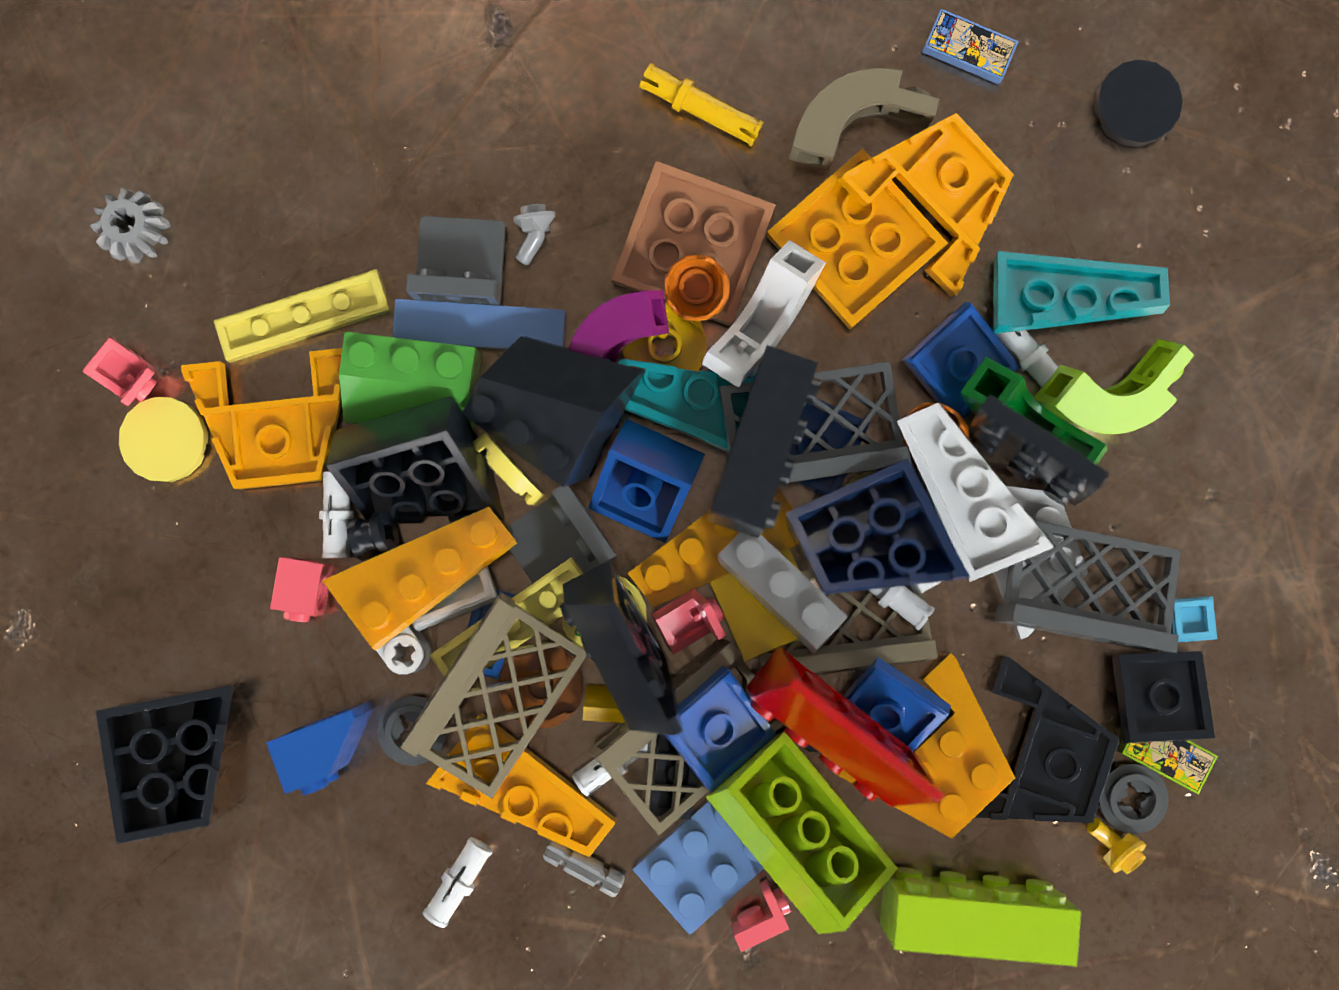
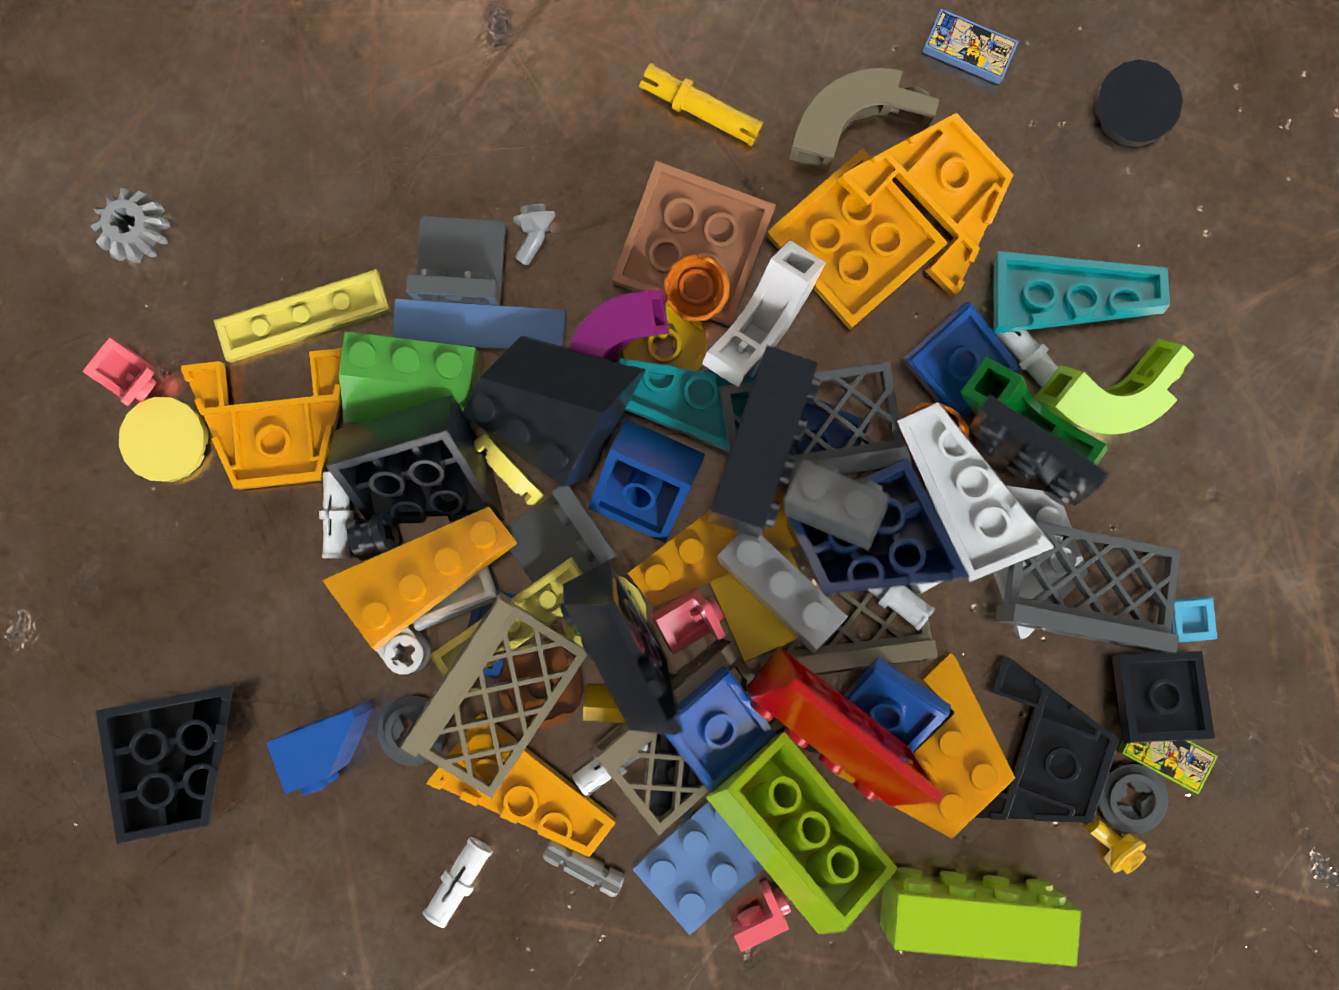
coral brick [270,557,333,622] -> none
none -> dark grey brick [784,460,889,550]

